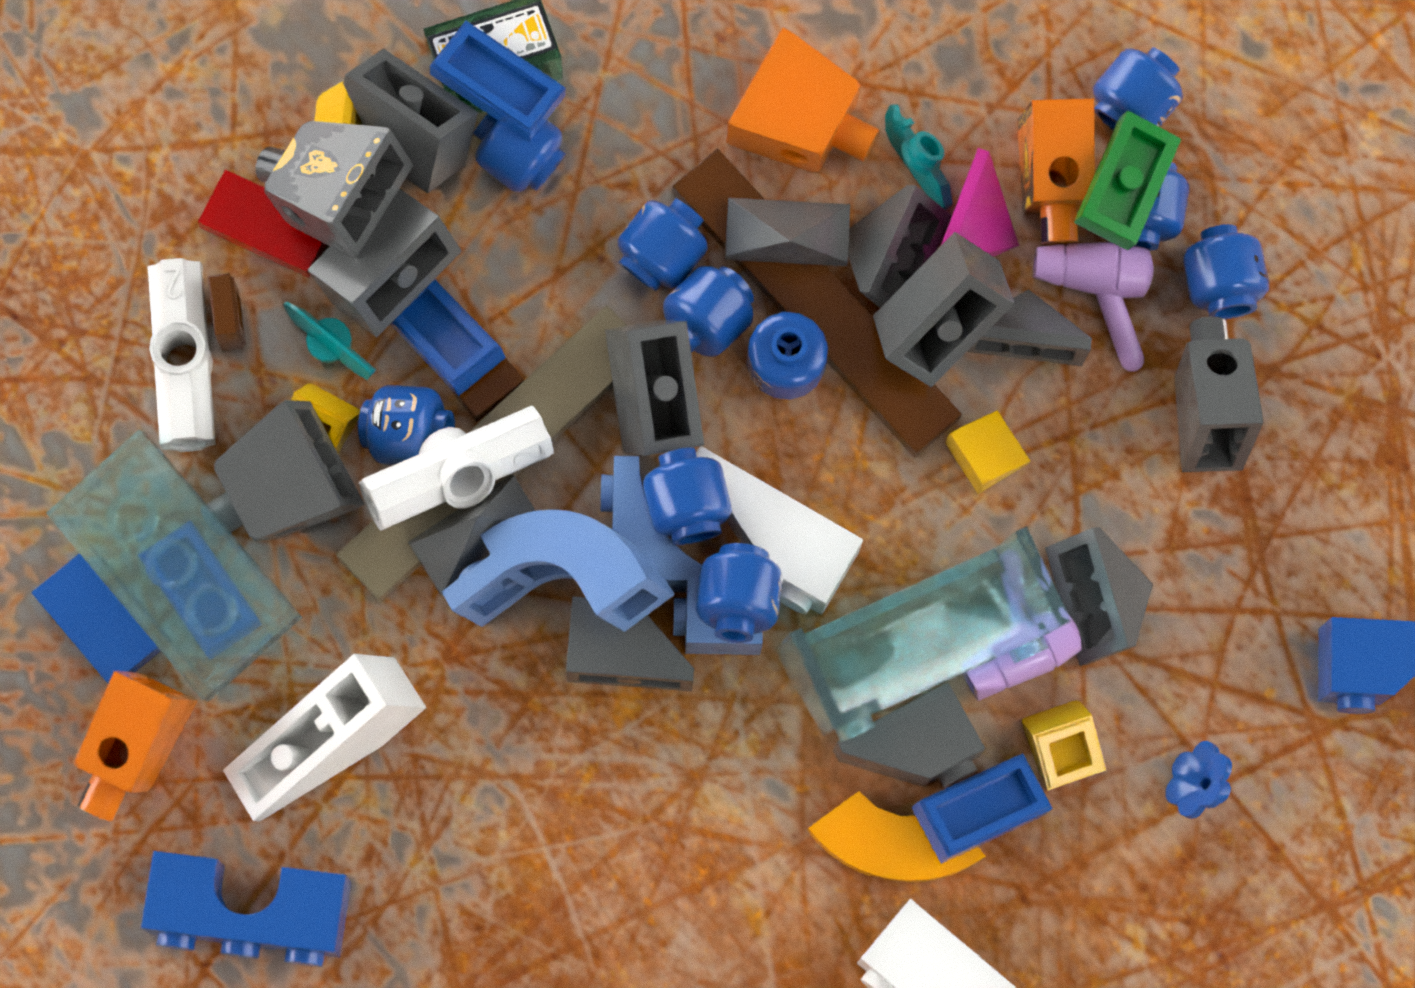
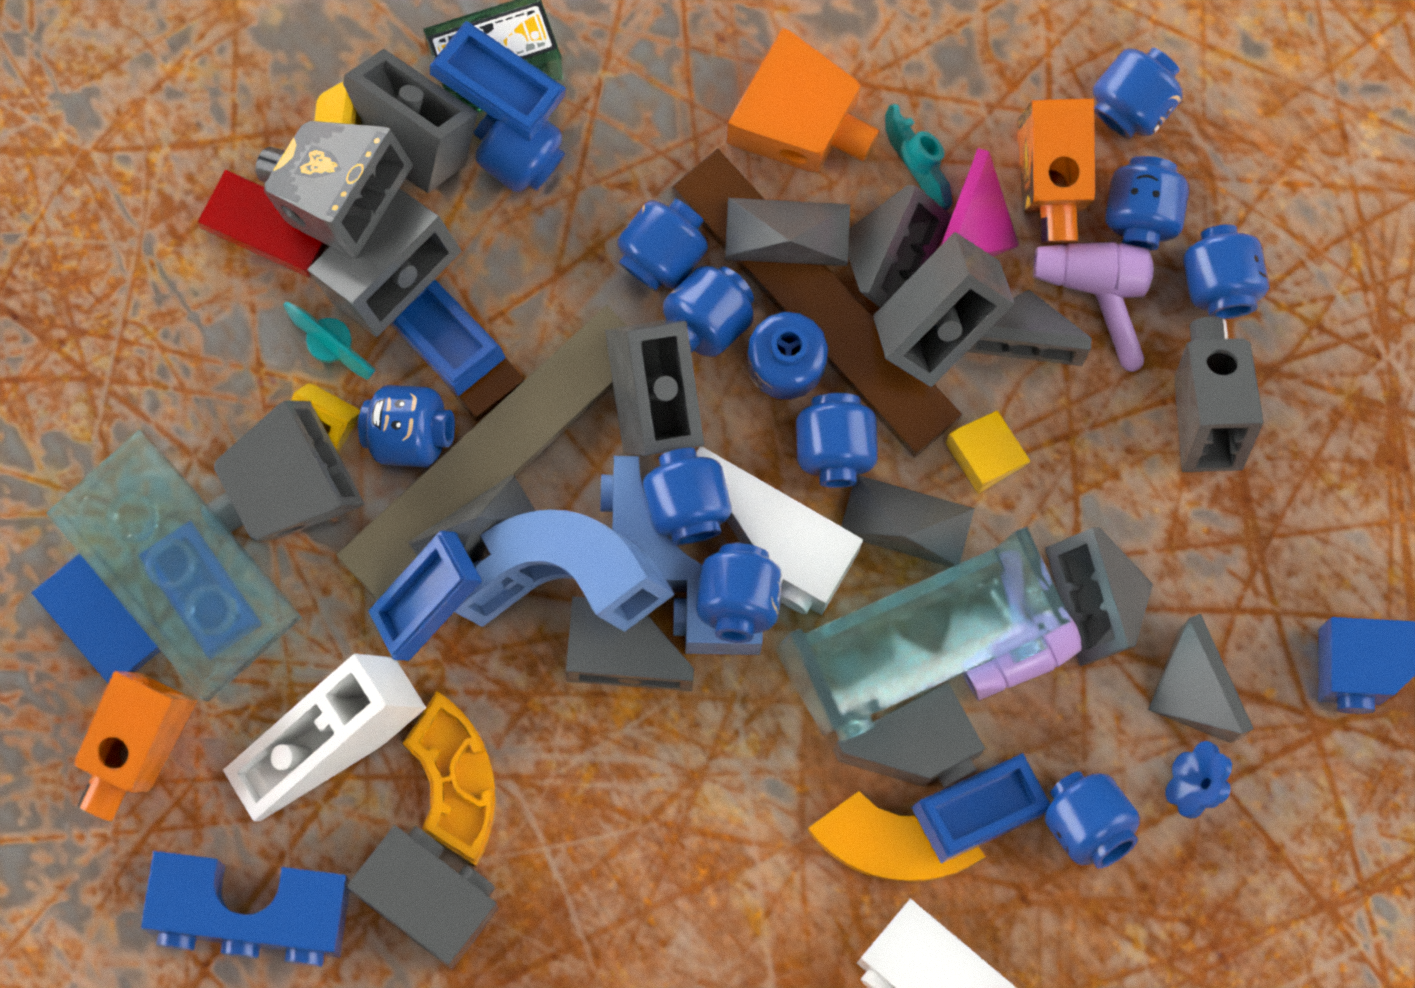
white piece [148,258,216,452] -> none
reddish brown tile [208,273,246,352] -> none
white piece [359,406,554,531] -> none
yellow slope [1022,700,1106,791] -> none
green plate [1074,111,1181,251] -> none
none -> dark grey brick [347,825,499,970]
none -> blue tile [368,531,482,661]
none -> light orange tile [403,691,496,867]
none -> blue head [796,393,878,488]
none -> dark grey slope [841,475,975,569]
none -> blue head [1045,771,1140,869]
none -> slope [1148,613,1254,743]

